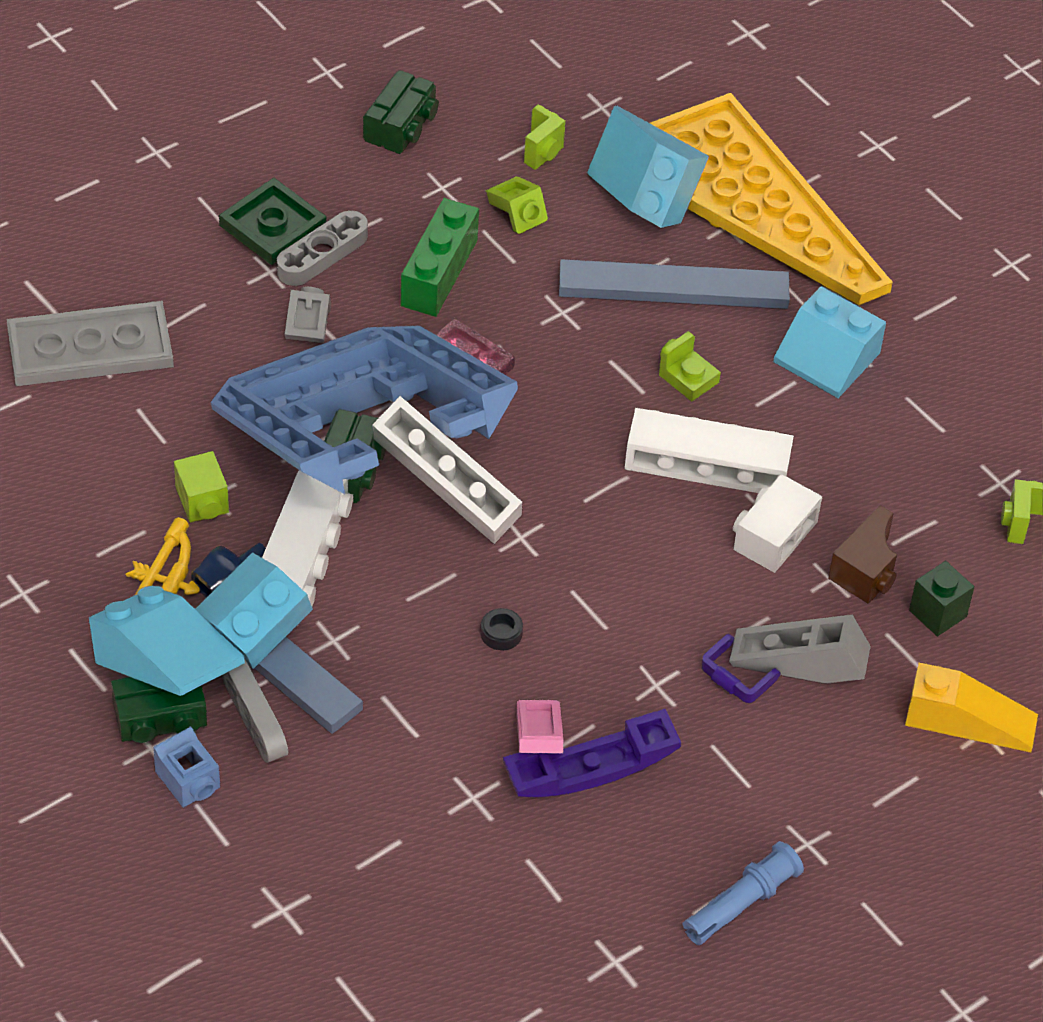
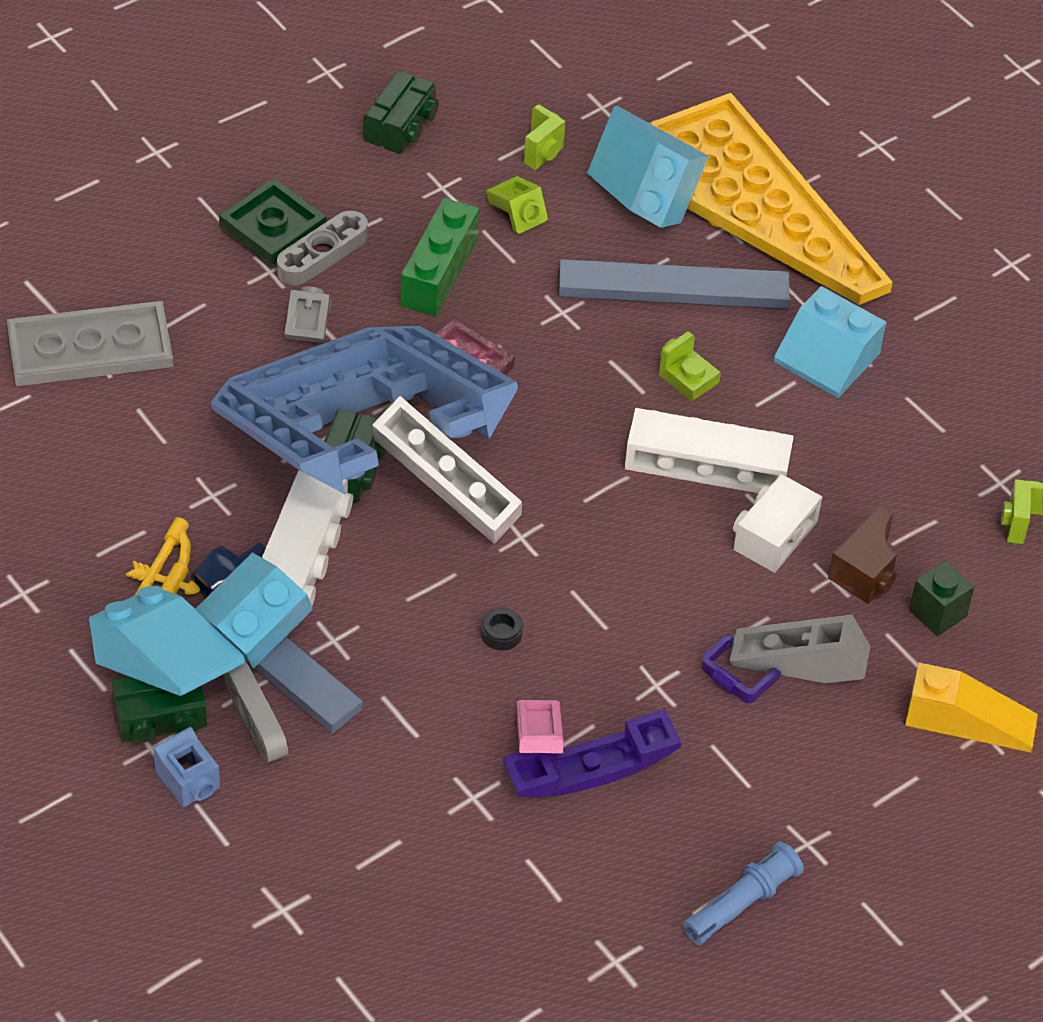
lime brick [174,451,229,523] -> none

